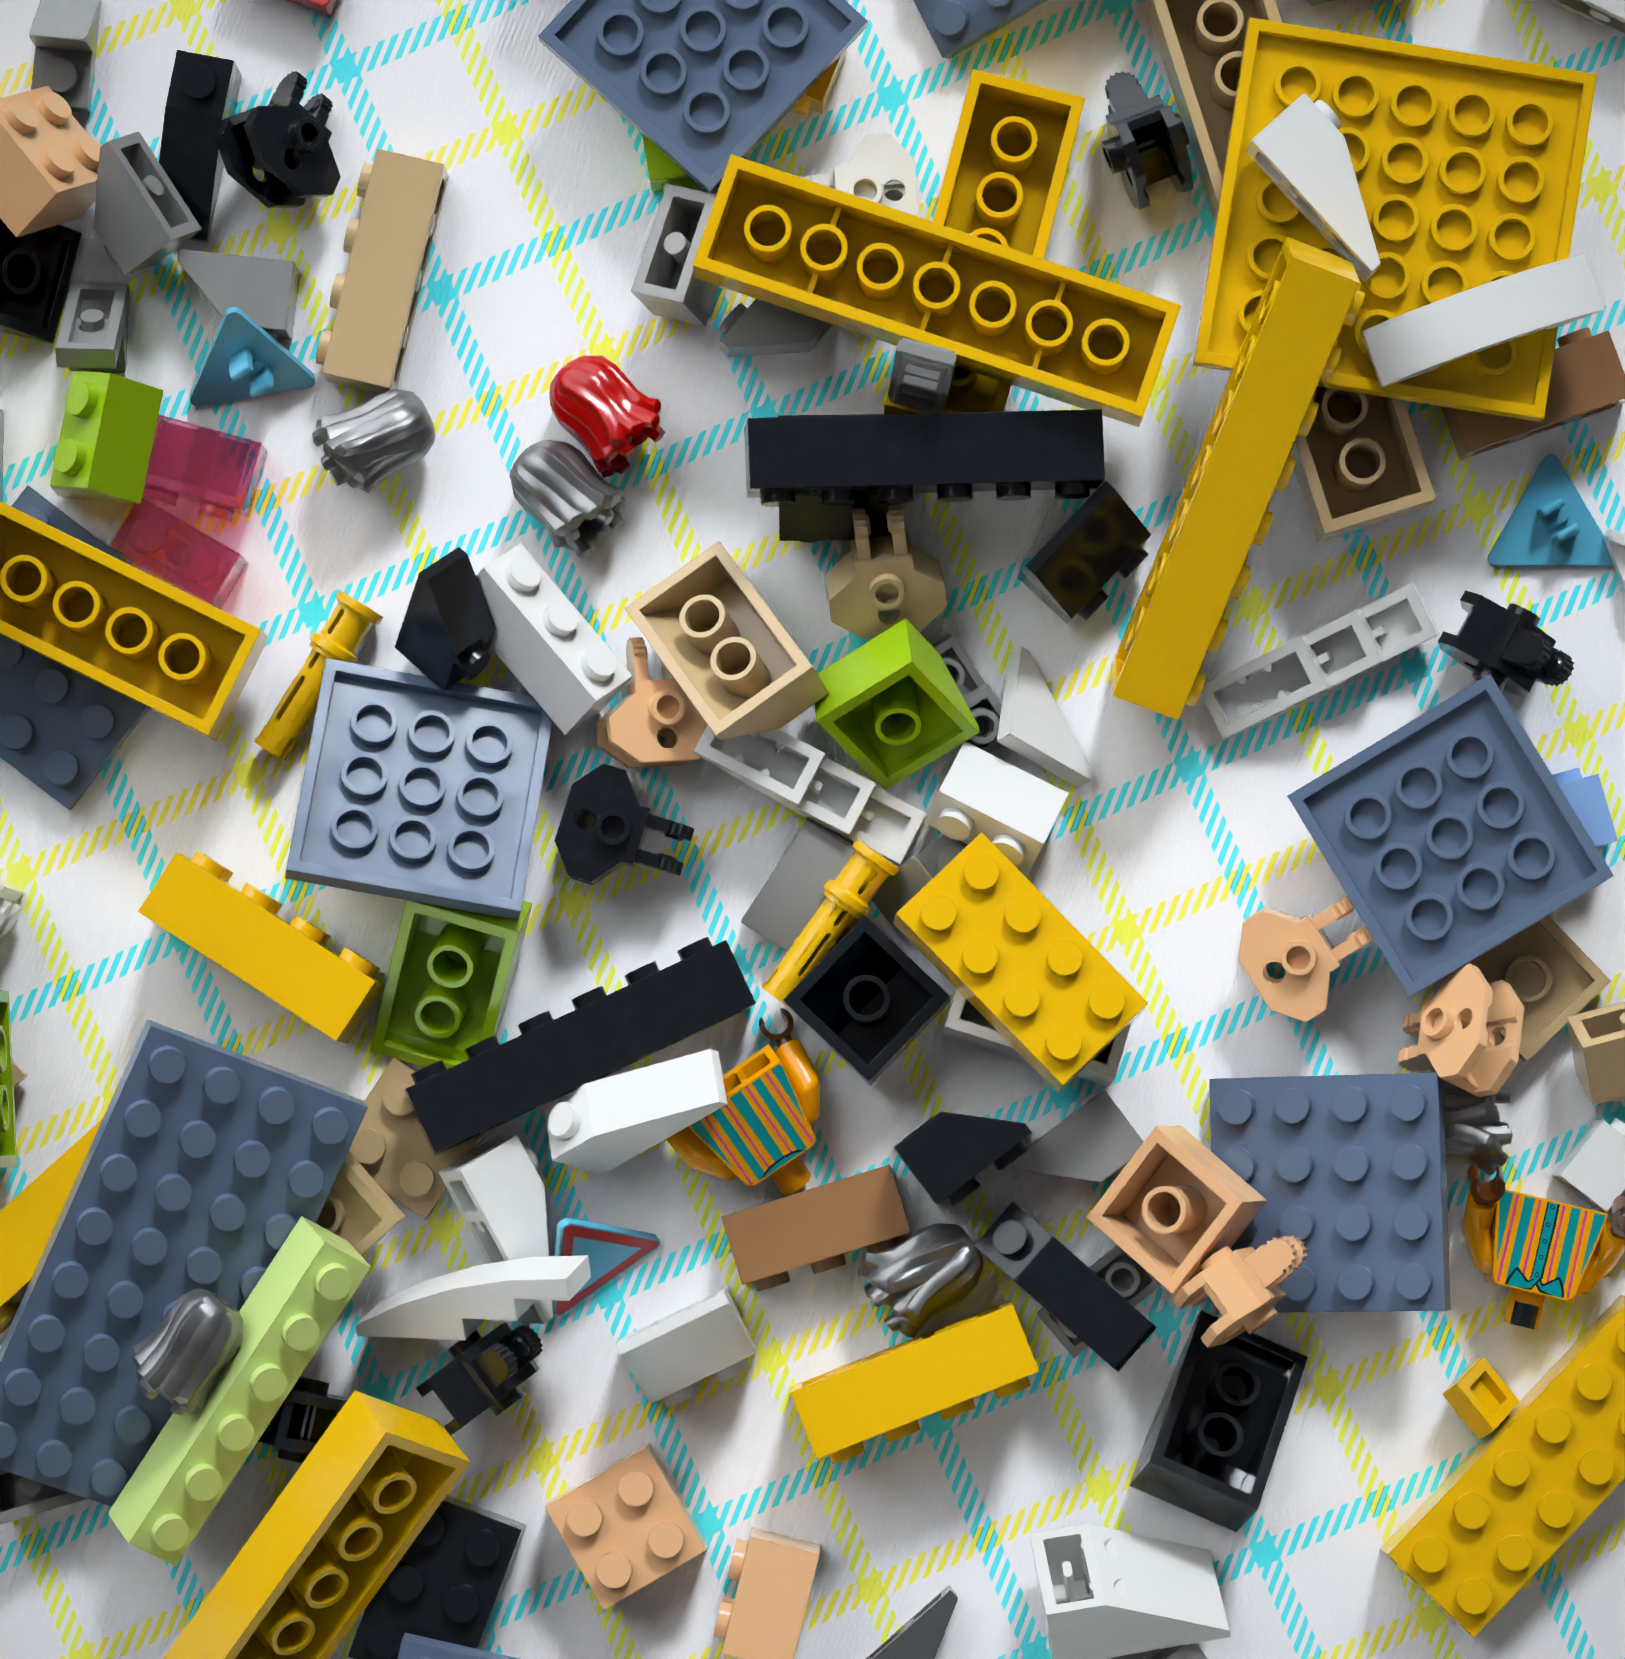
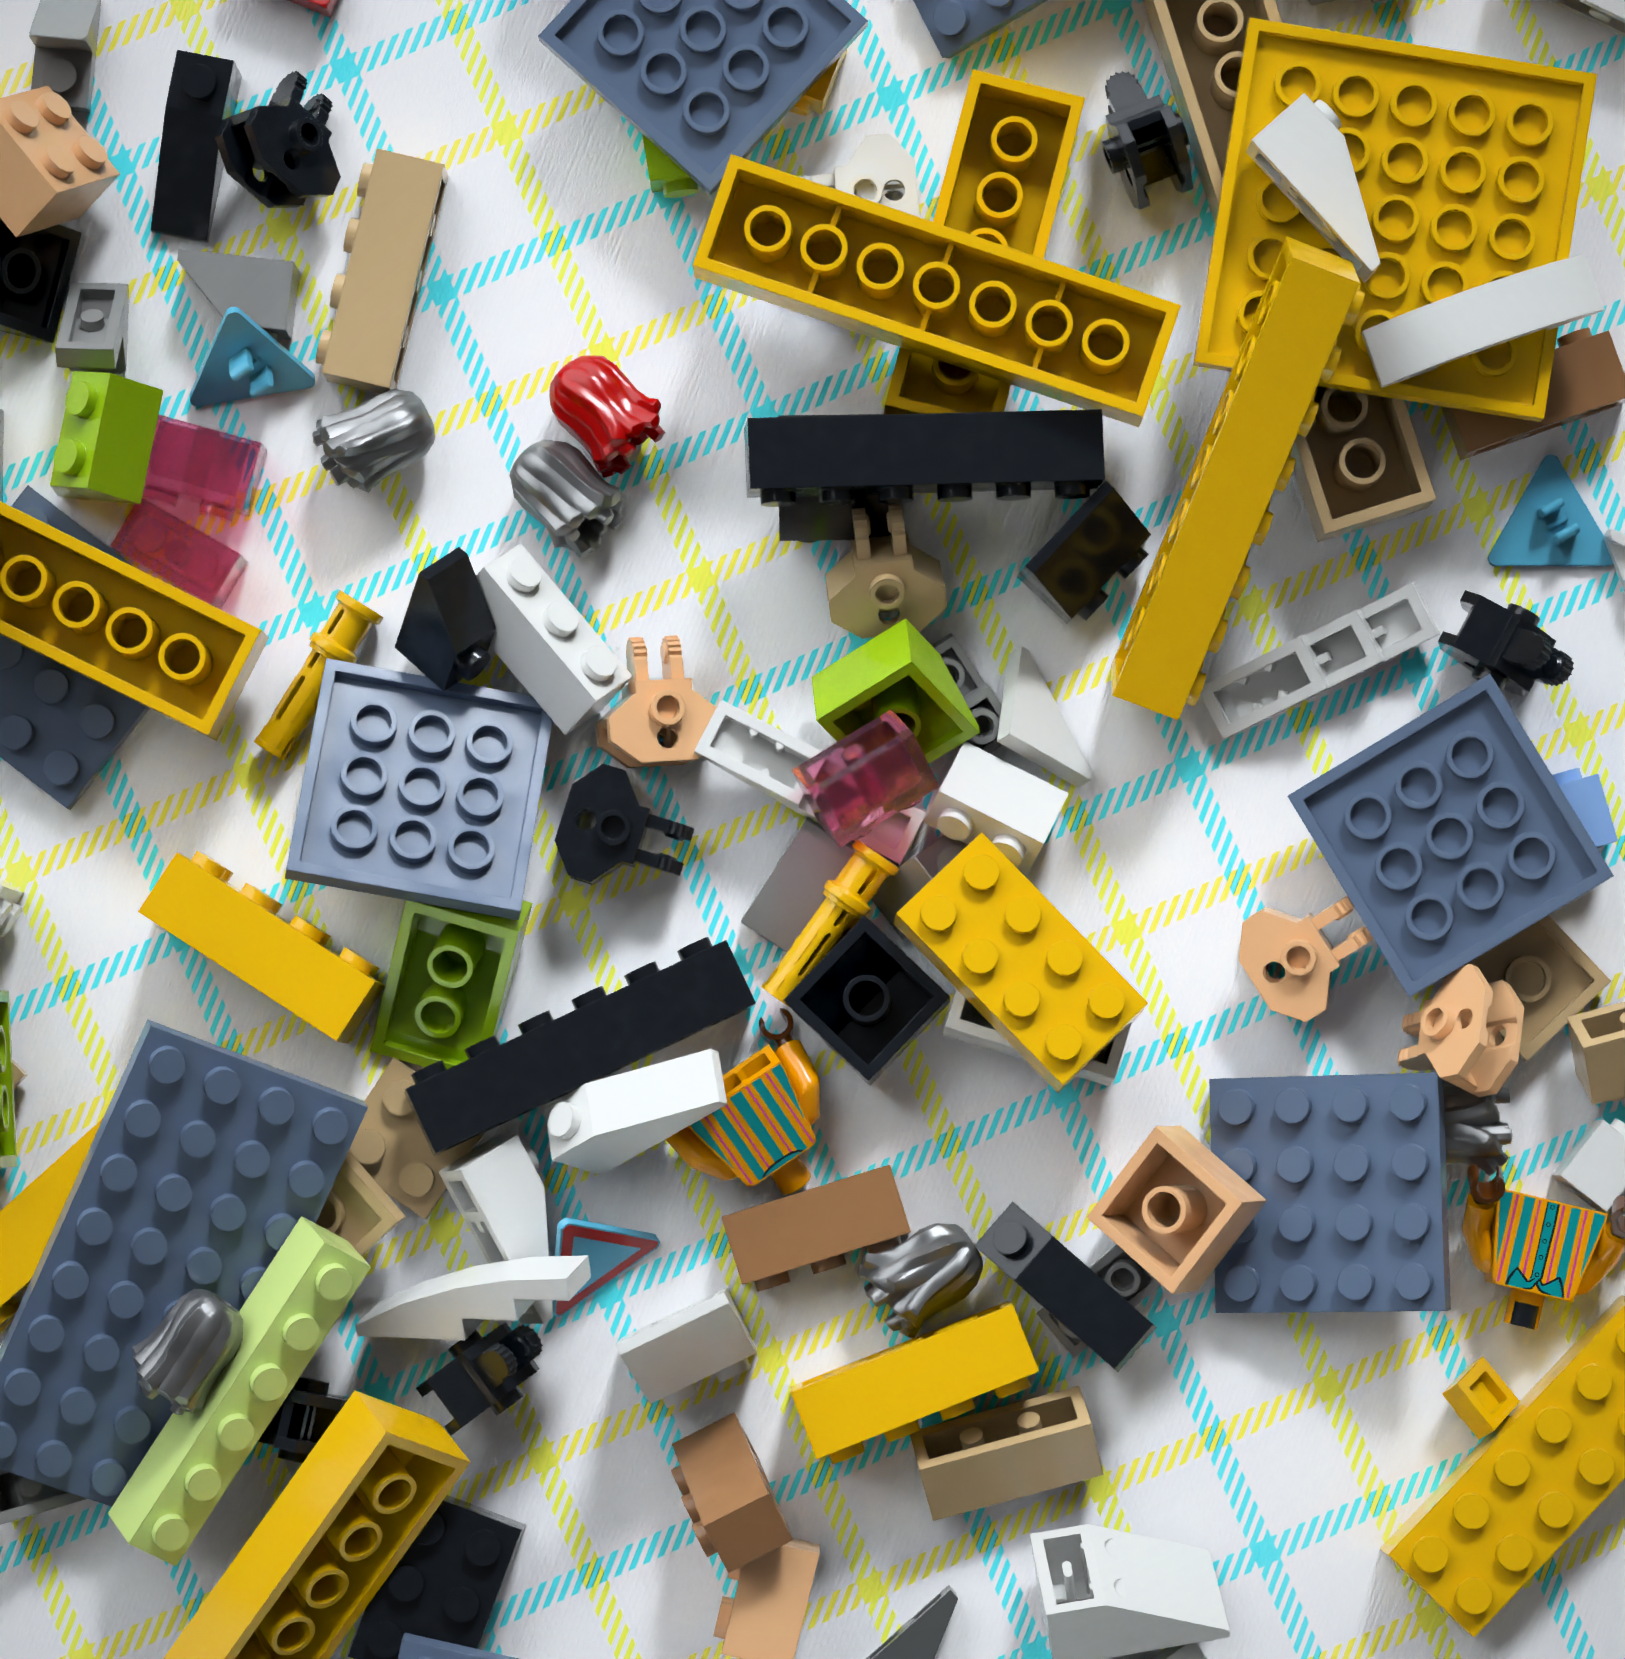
light grey slope [93,131,202,276] -> none
light nougat brick [545,1443,708,1610] -> none
tan slope [624,541,829,740] -> none
light grey brick [631,184,719,326] -> none
light grey slope [719,299,833,358] -> none
light grey slope [888,337,957,413] -> none
black slope [892,1111,1032,1207] -> none
light grey slope [1011,1091,1144,1182] -> none
black slope [1129,1310,1308,1532] -> none
light nougat hinge [1172,1235,1308,1348] -> none
none -> medium nougat brick [671,1412,793,1573]
none -> clear pink brick [791,710,940,848]
none -> tan brick [910,1386,1104,1521]

